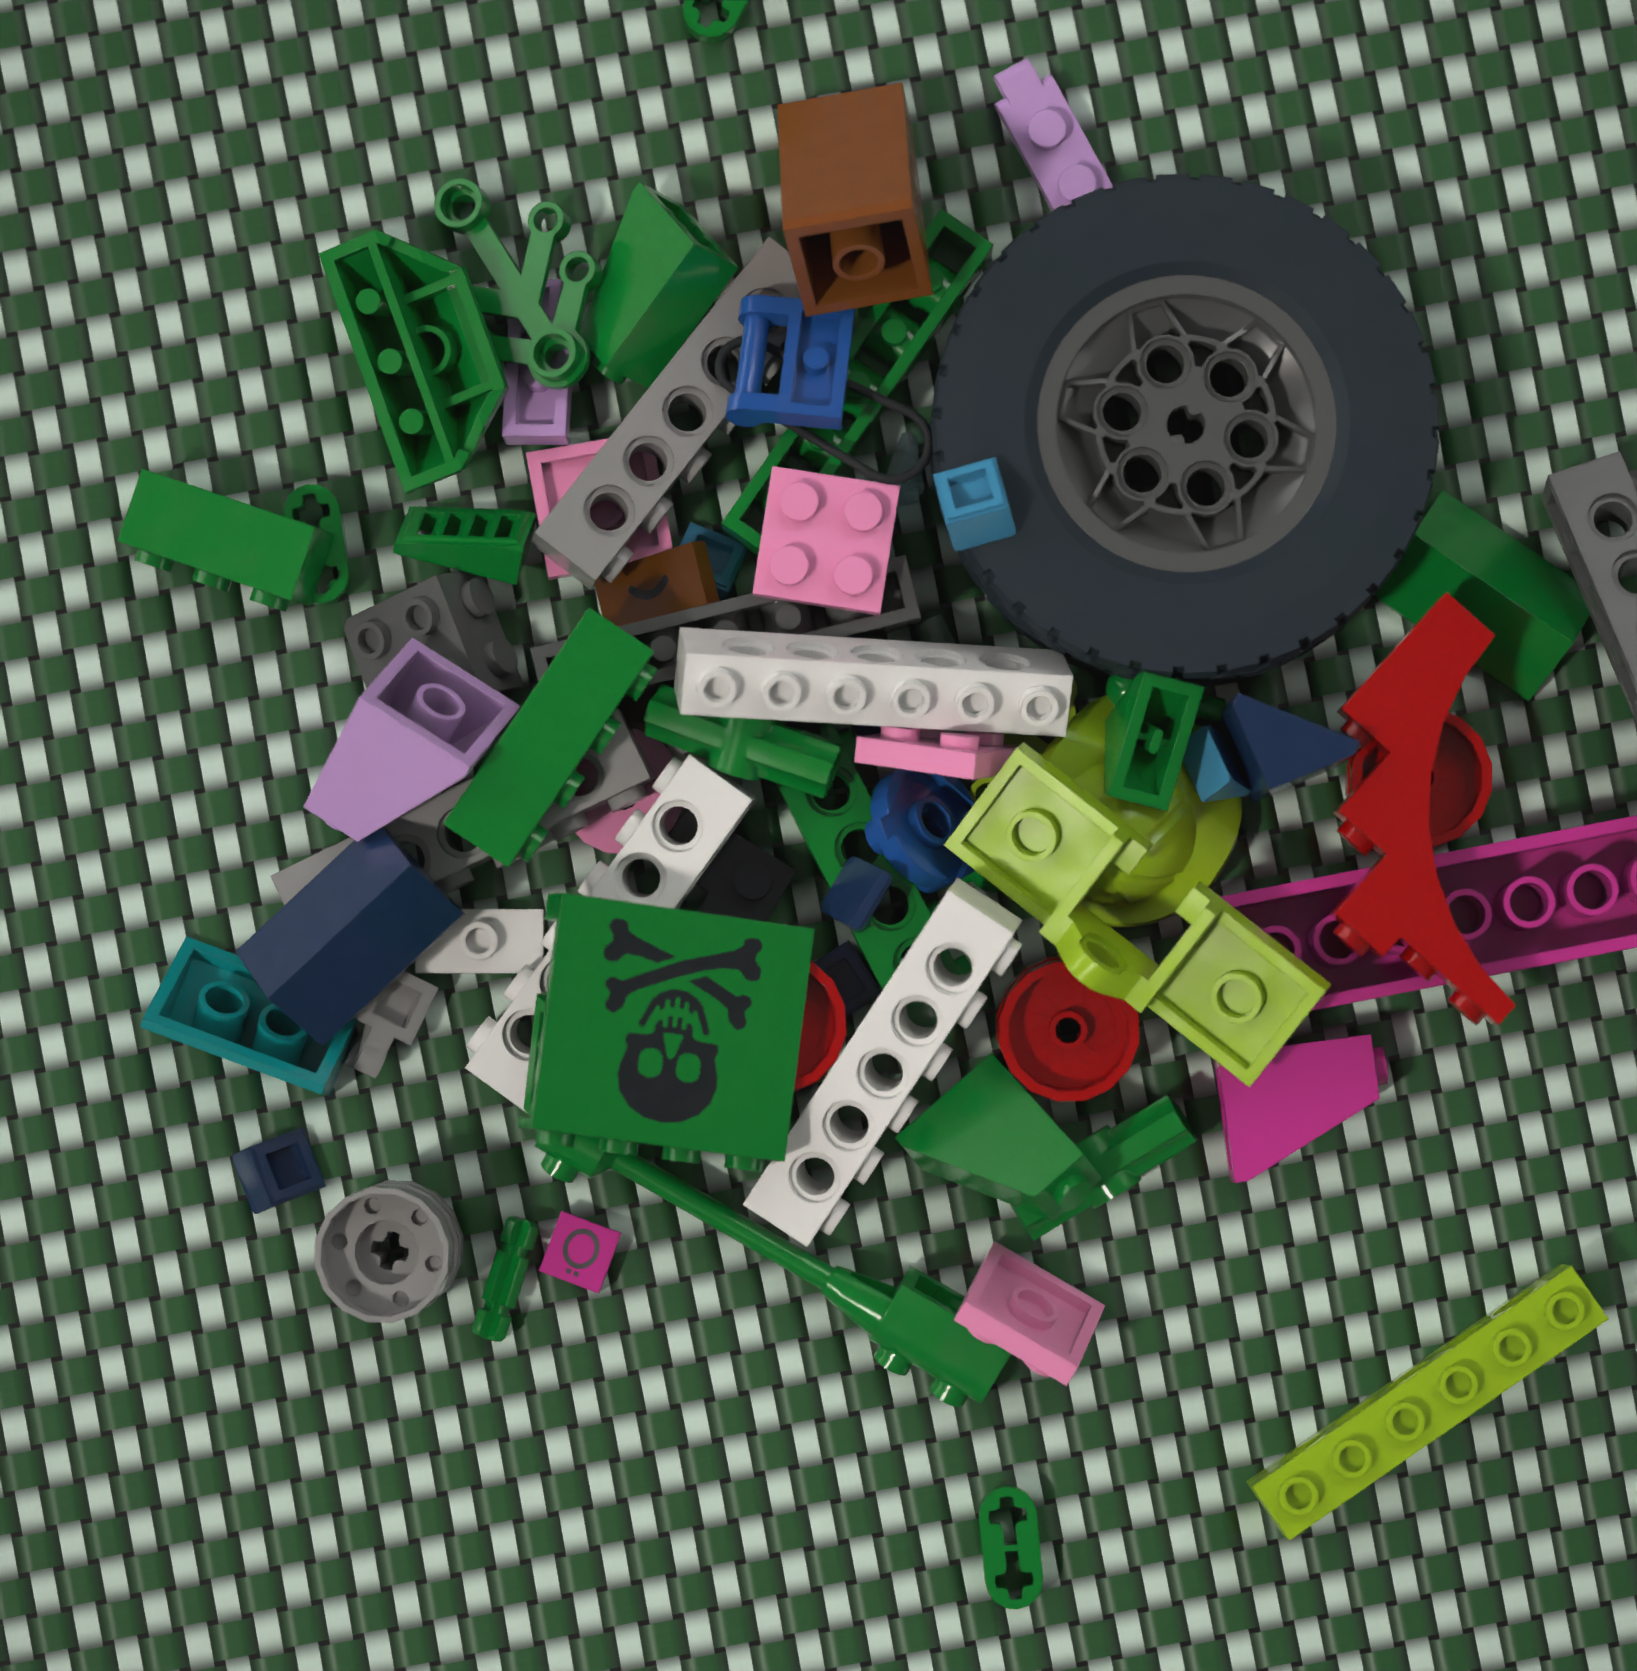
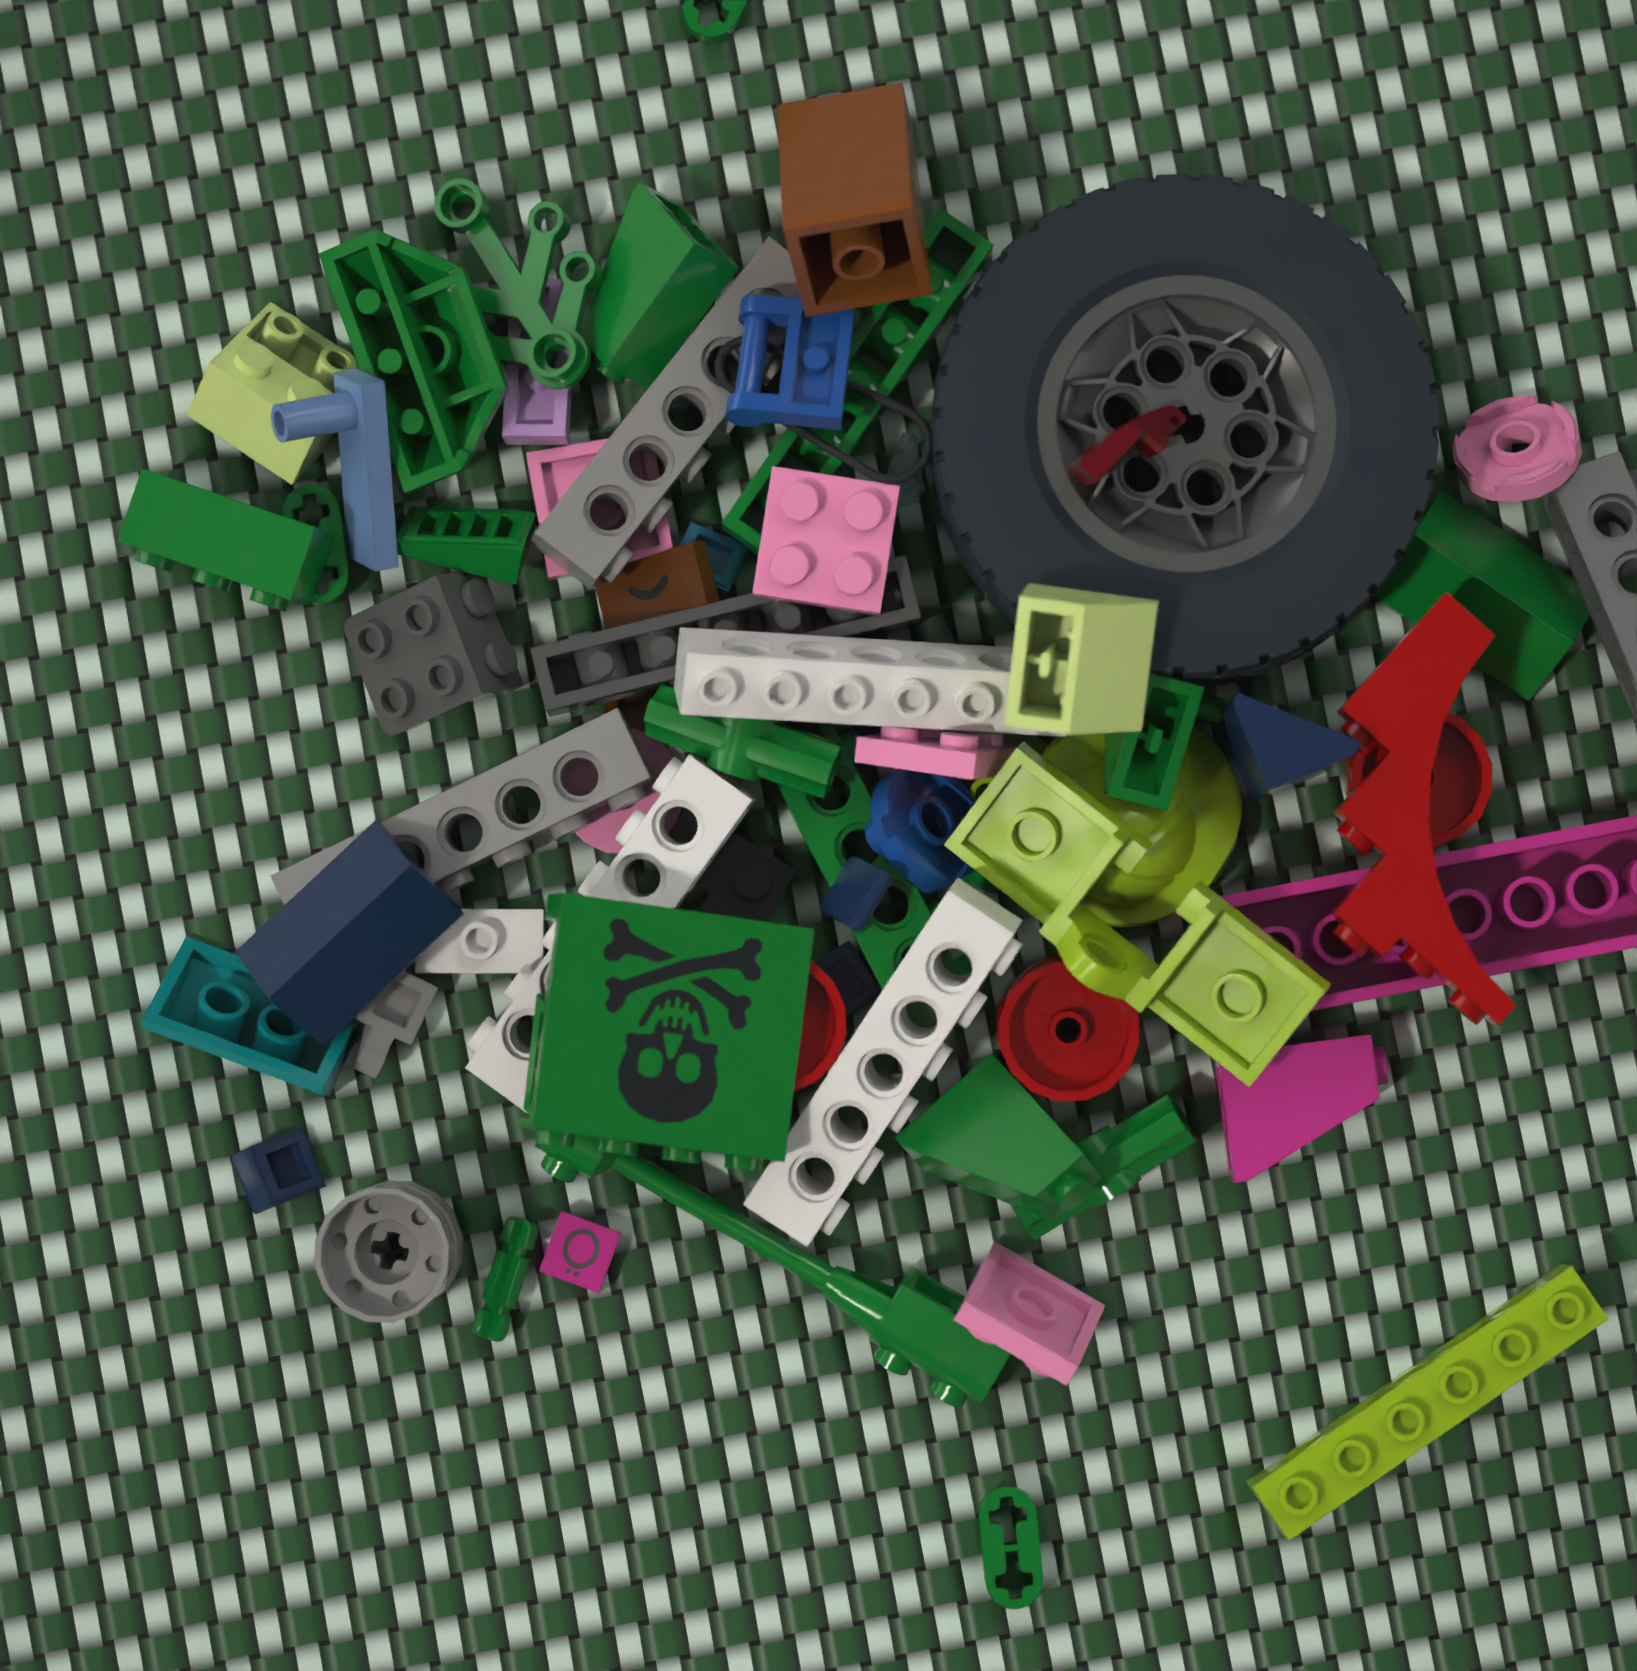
lavender slope [303,638,521,842] -> none
green brick [443,607,658,867] -> none
dark azure slope [933,457,1016,551] -> none
lavender hinge [993,58,1113,212] -> none
dark azure slope [1183,726,1251,803] -> none
none -> yellowish green slope [186,302,360,485]
none -> medium blue piece [271,368,399,572]
none -> yellowish green slope [1004,583,1159,735]
none -> dark red slope [1066,405,1187,486]
none -> bright pink tile [1452,395,1582,503]

